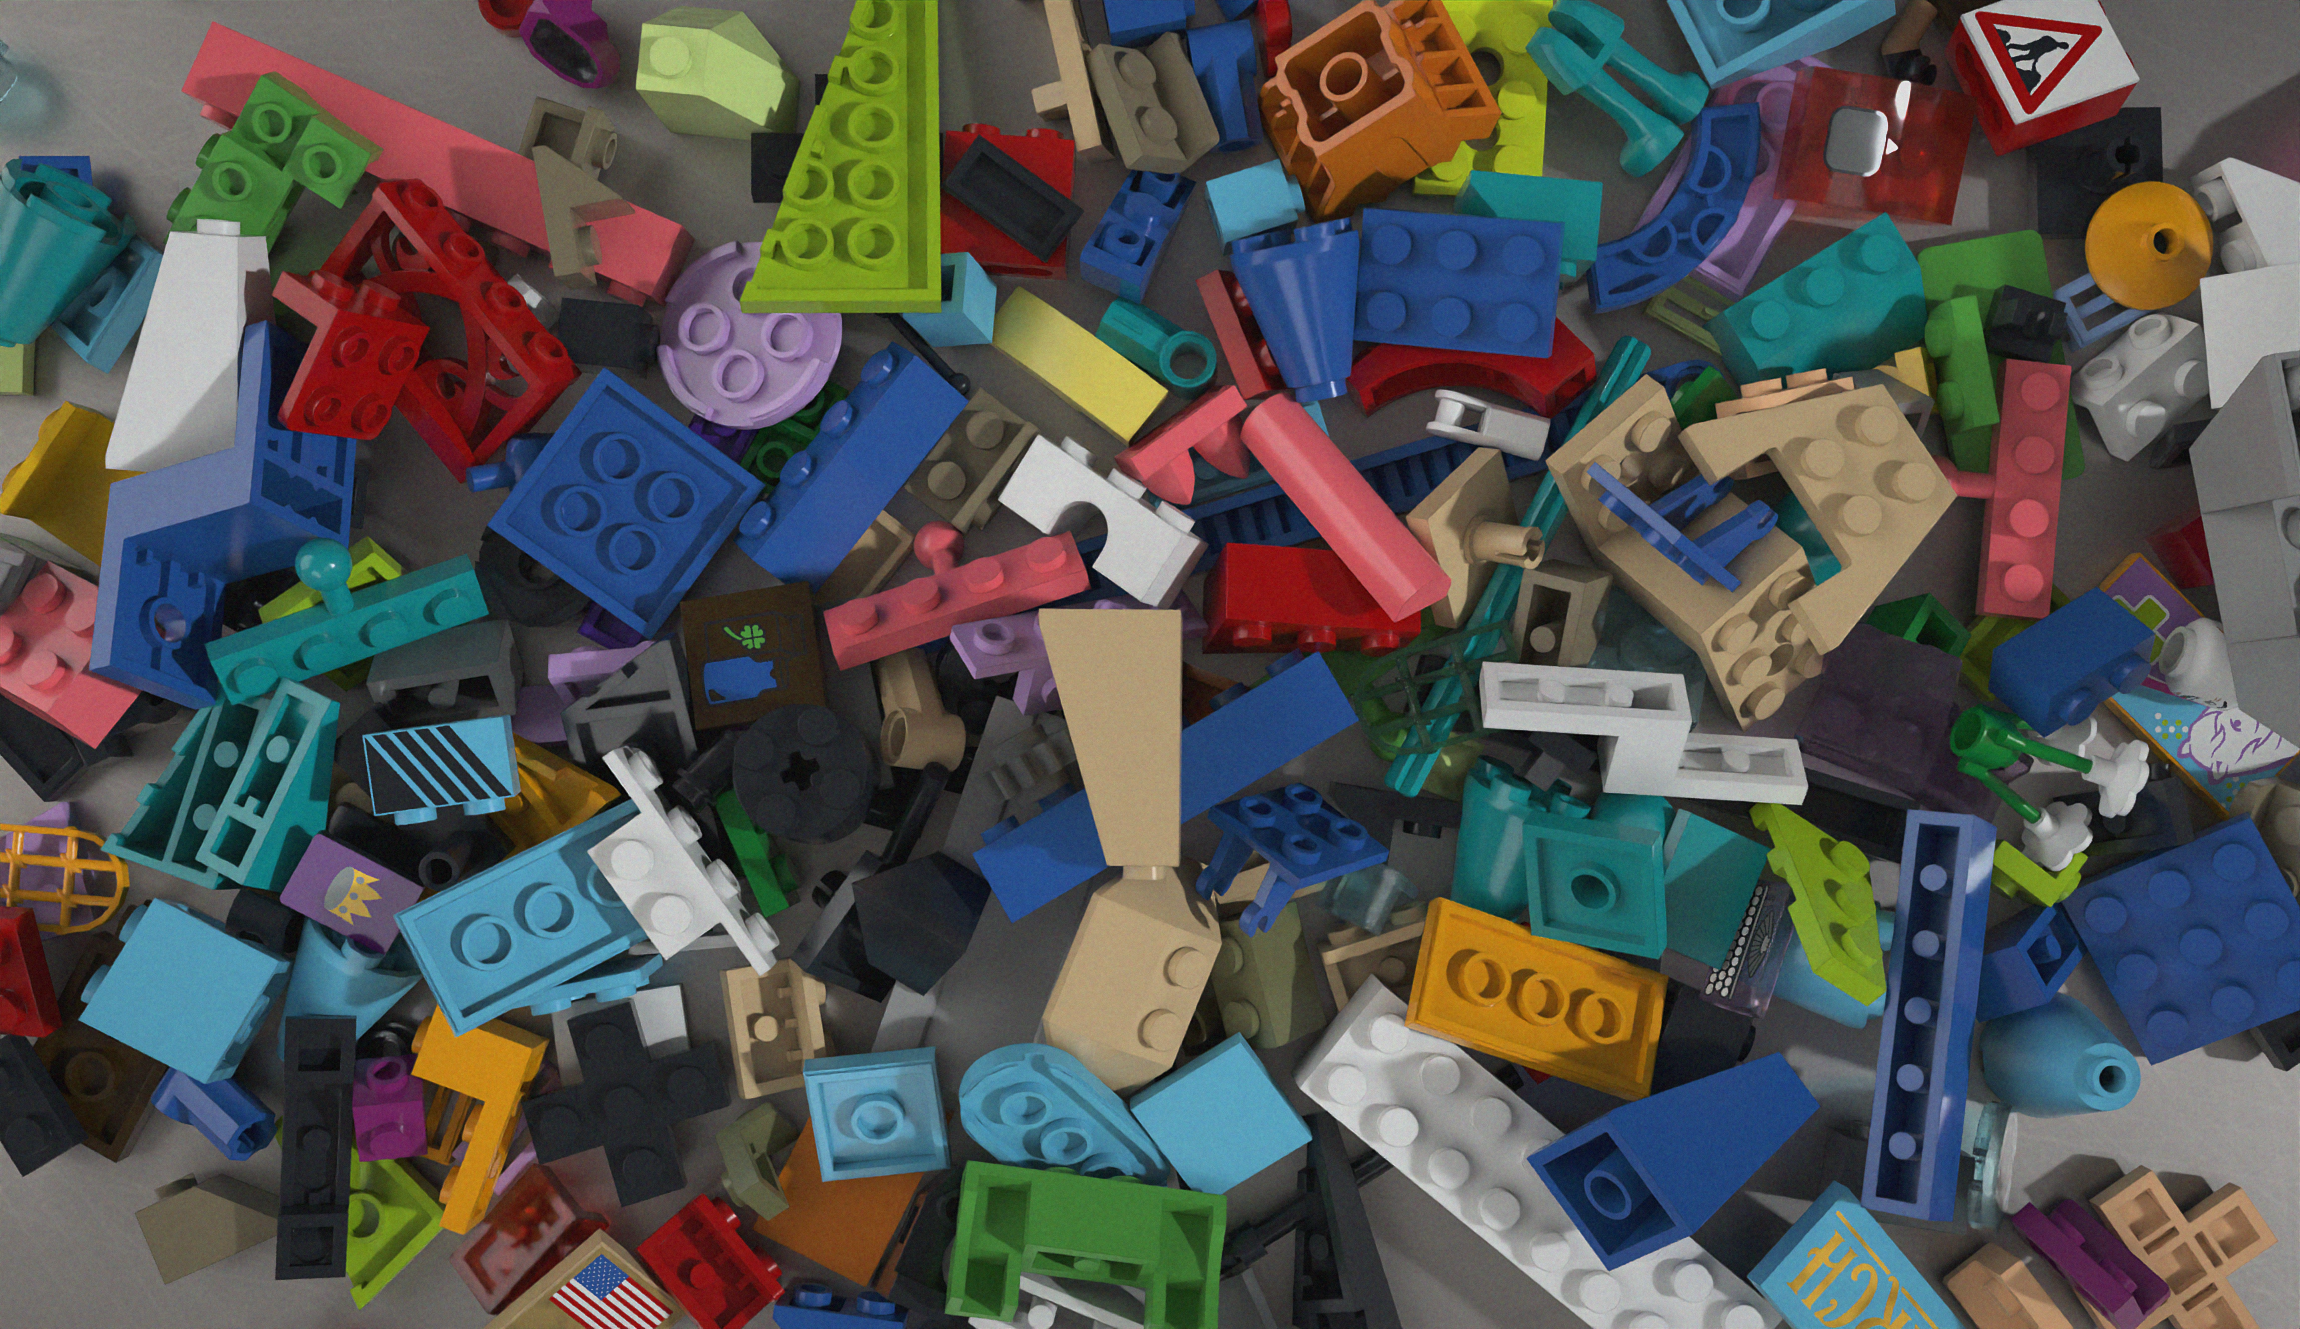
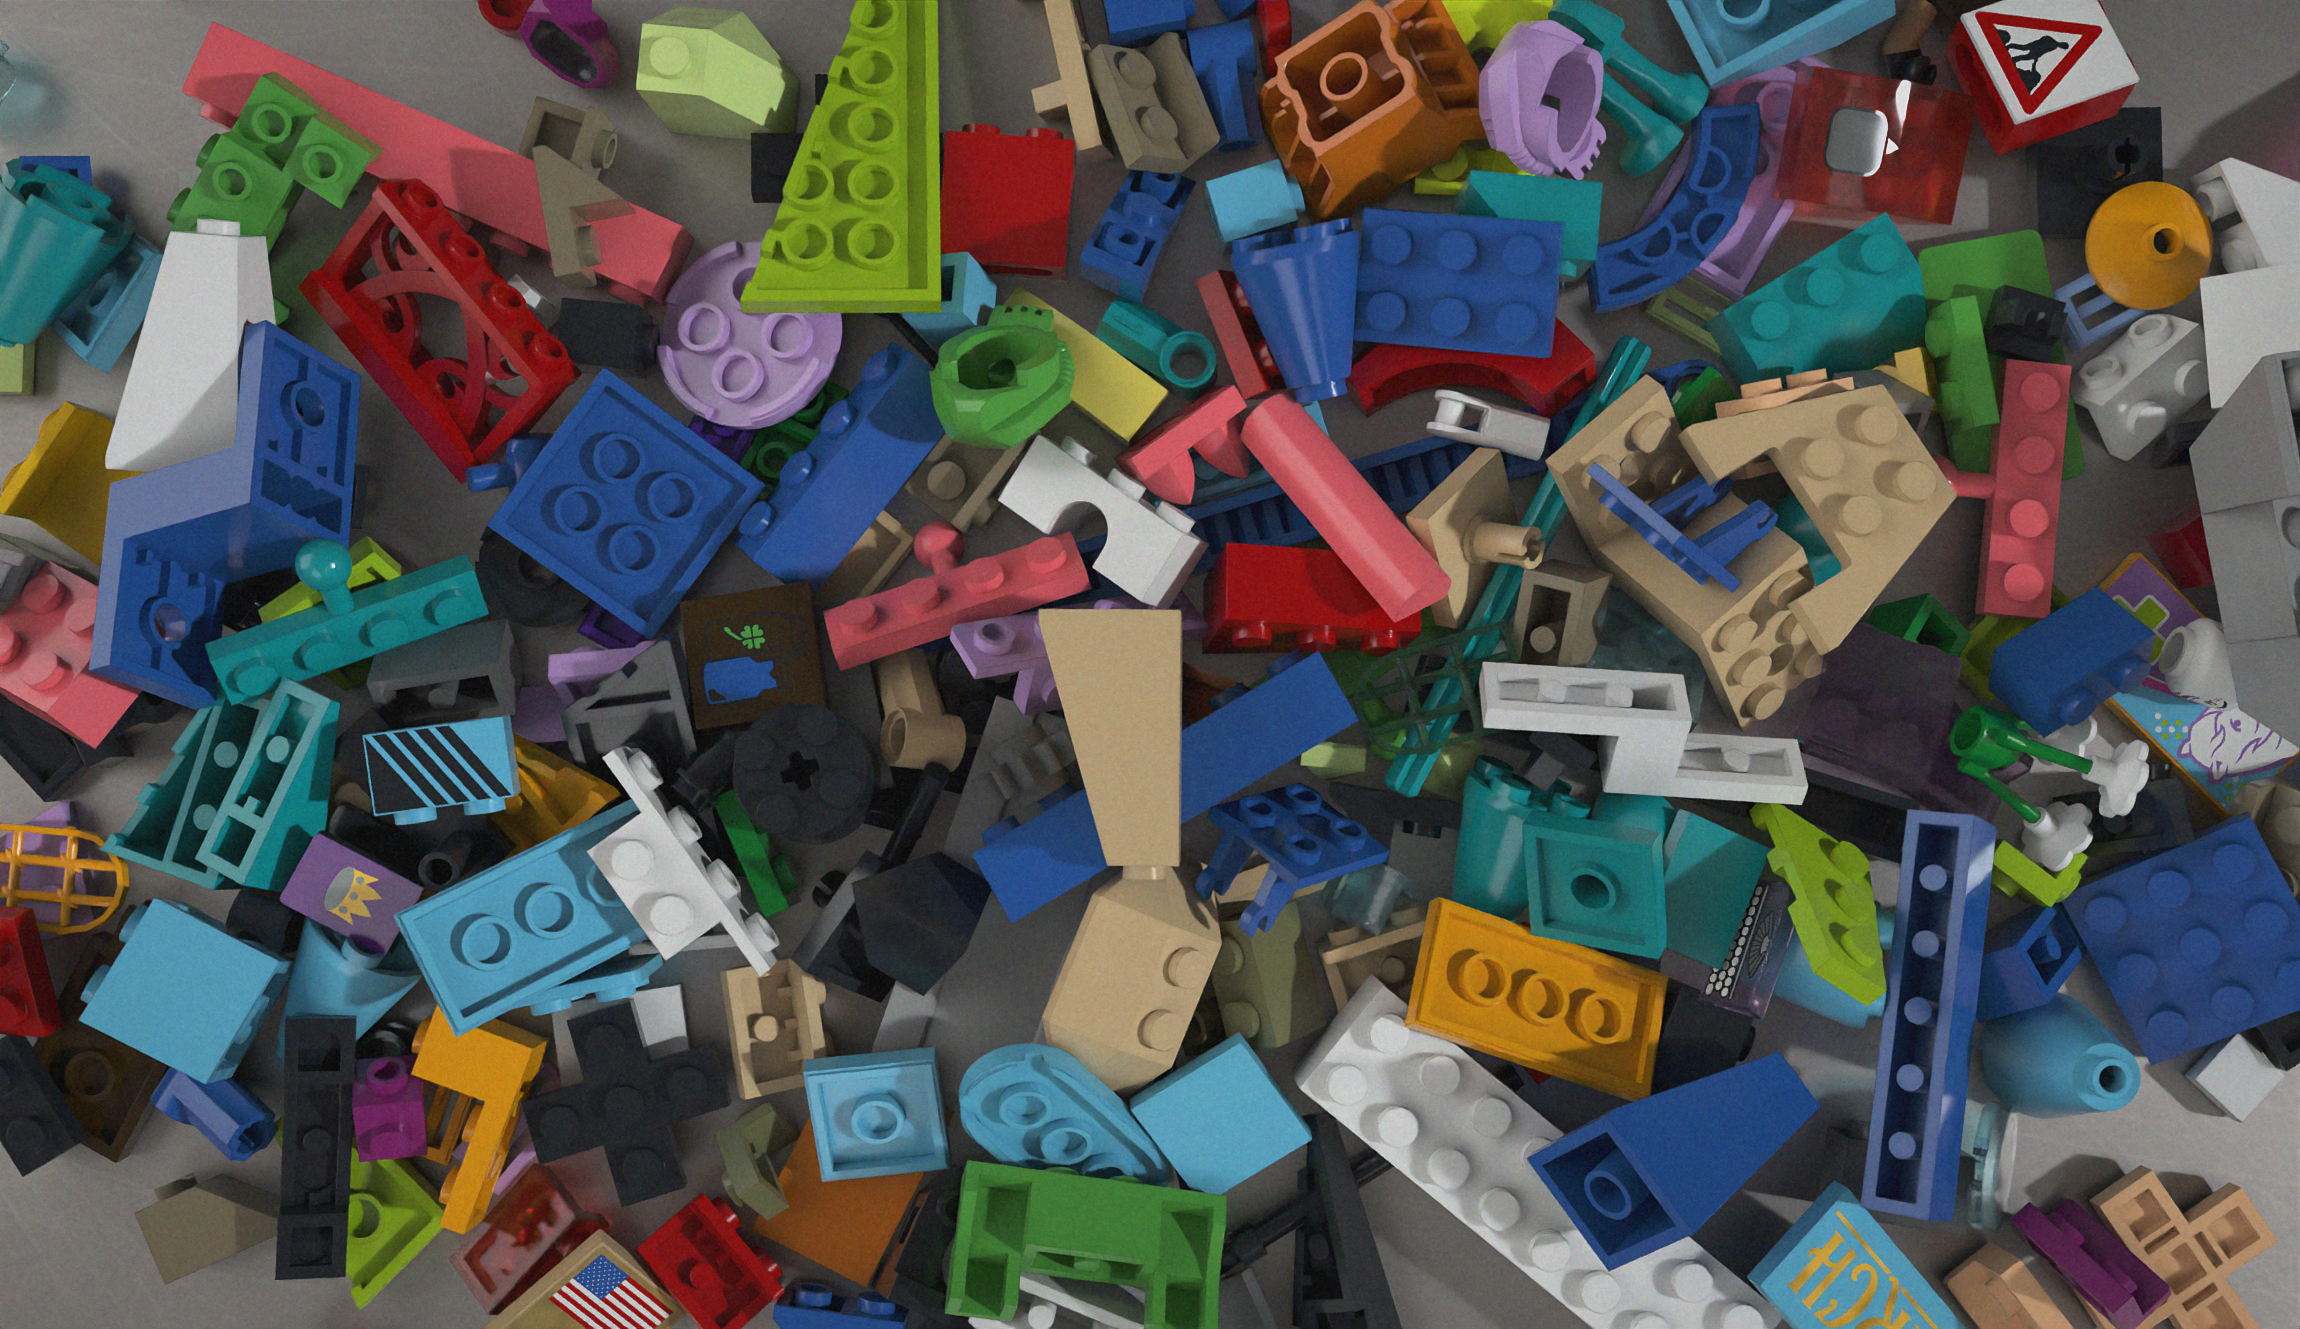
red bracket [272,270,430,440] -> none
black tile [940,134,1084,263] -> none
none -> bright green helmet [929,304,1075,450]
none -> yellowish green tile [1296,742,1367,781]
none -> lavender helmet [1479,20,1607,180]
none -> white tile [2185,1033,2285,1123]

